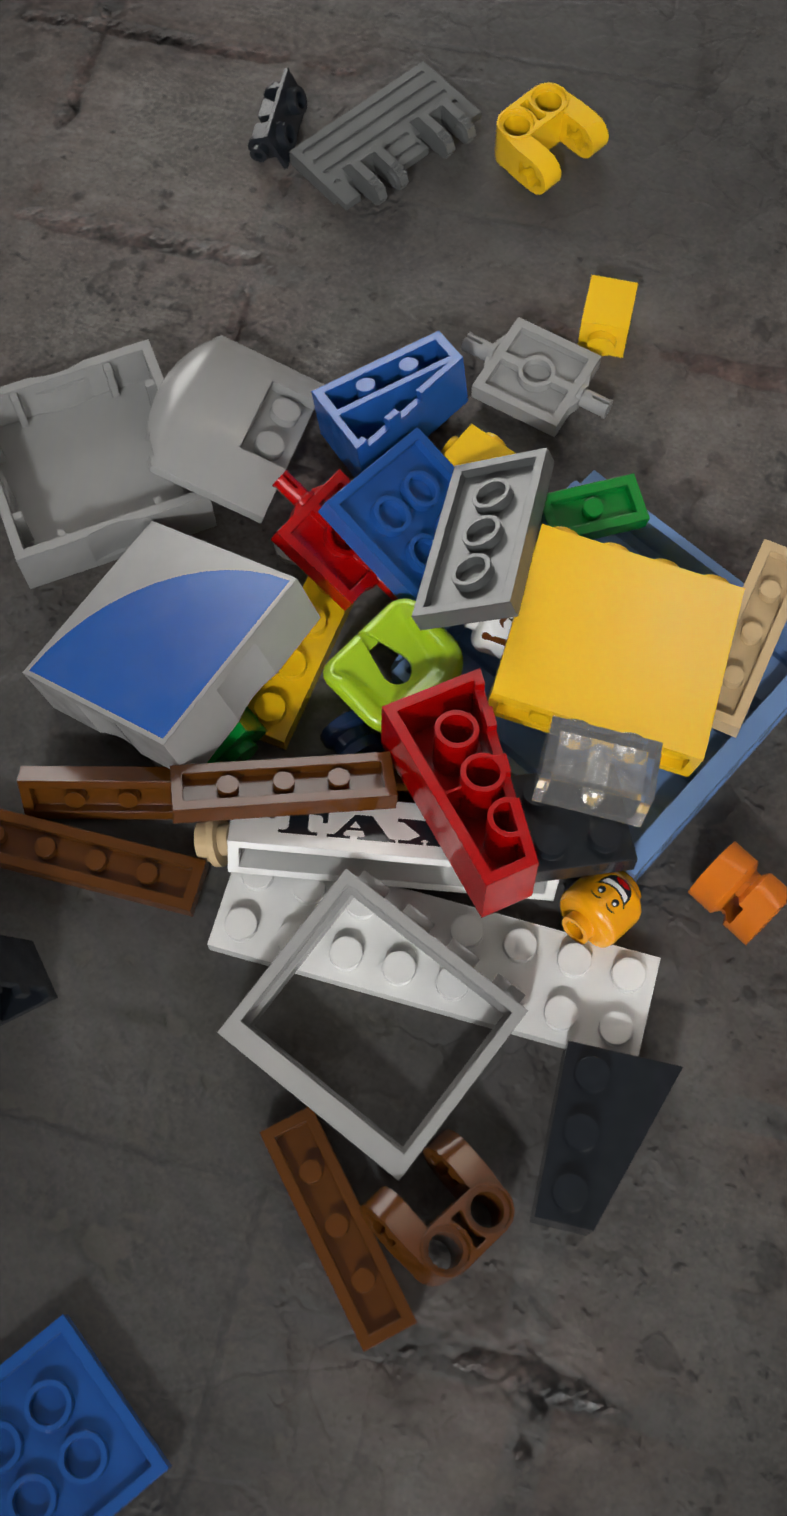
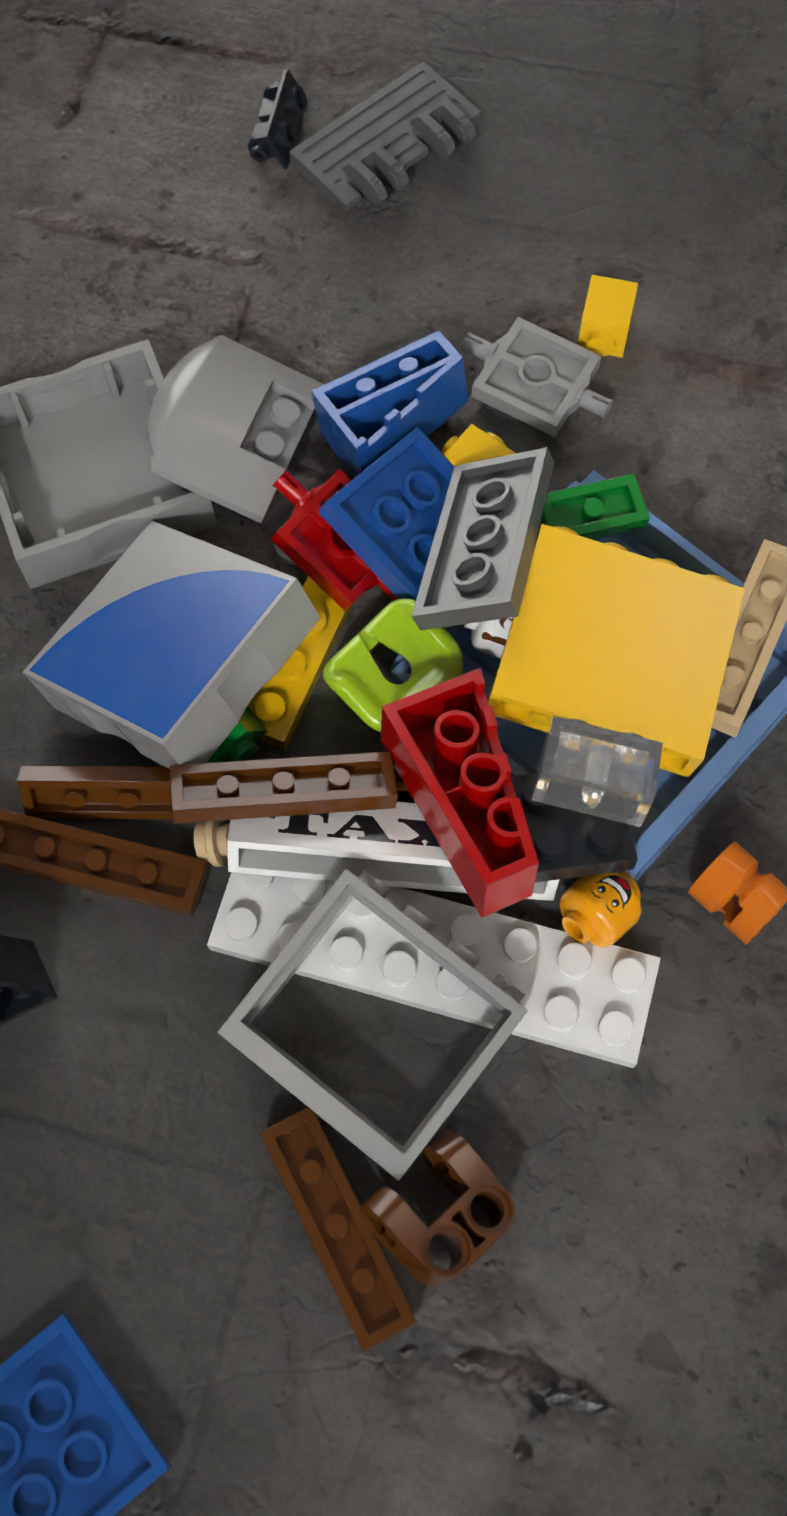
dark blue wheel [320,710,385,755] -> none
yellow piece [494,82,609,195] -> none
black wedge [530,1041,683,1236] -> none

